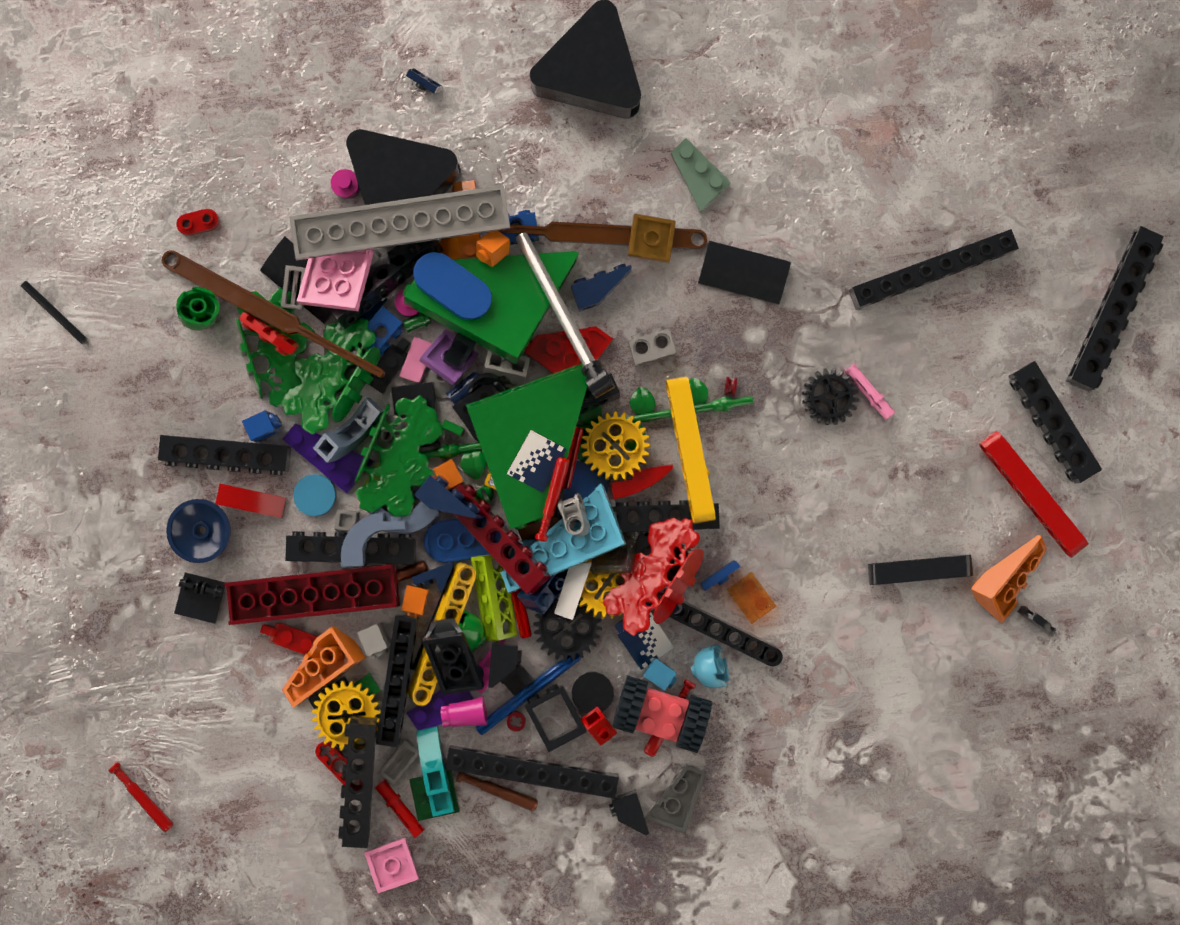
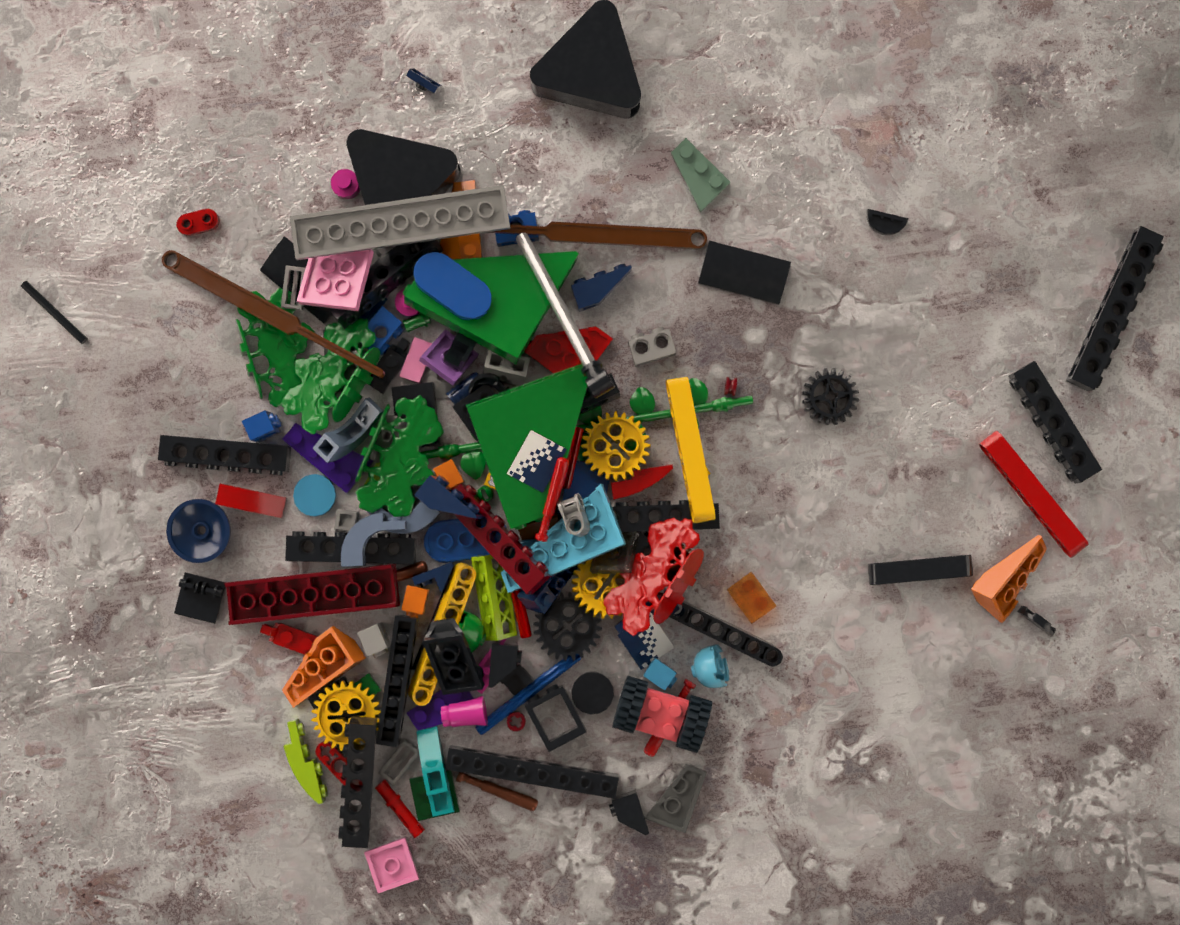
red piece [108,762,173,832] -> none
green cylinder [176,287,220,331] -> none
red plate [239,311,301,356] -> none
green tile [442,420,465,437] -> none
orange brick [476,231,510,267] -> none
white sticker [554,563,591,620] -> none
red brick [581,706,617,746] -> none
pearl gold tile [627,213,676,263] -> none
blue plate [700,560,740,591] -> none
bright pink pin [844,363,896,420] -> none
black brick [849,229,1019,310] -> none
none -> lime slope [283,719,328,804]
none -> black tile [866,209,909,235]

